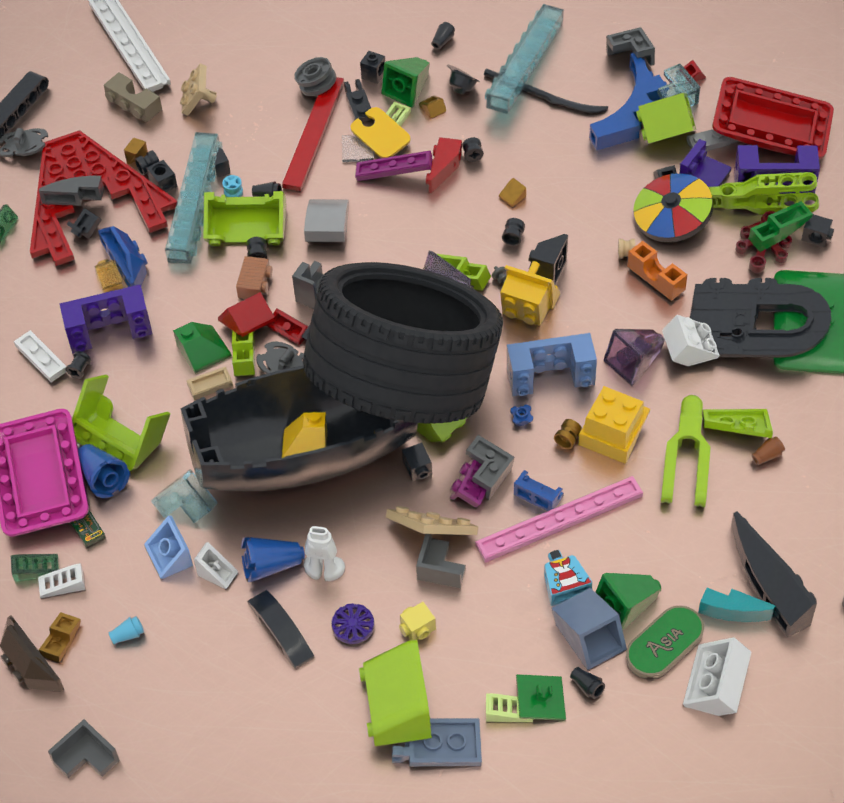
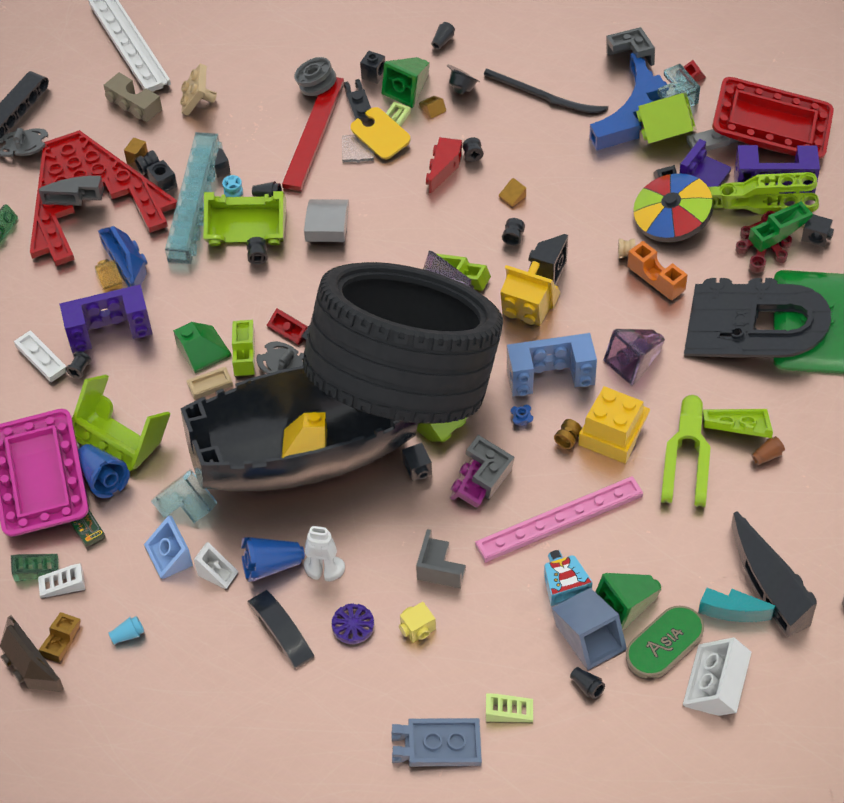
dark grey panel [48,719,120,778] -> none
black bracket [67,208,102,239] -> none
red slope [218,292,275,337] -> none
nougat brick [236,256,273,299] -> none
dark grey panel [292,261,324,309] -> none
magenta tile [355,150,432,181] -> none
lime windscreen [359,640,432,746] -> none
tan plate [386,506,479,535] -> none
clear light blue brick [485,4,564,114] -> none
dark grey hair [492,266,506,284] -> none
blue hinge [514,470,564,511] -> none
green piece [516,674,566,720] -> none
white slope [662,314,720,366] -> none

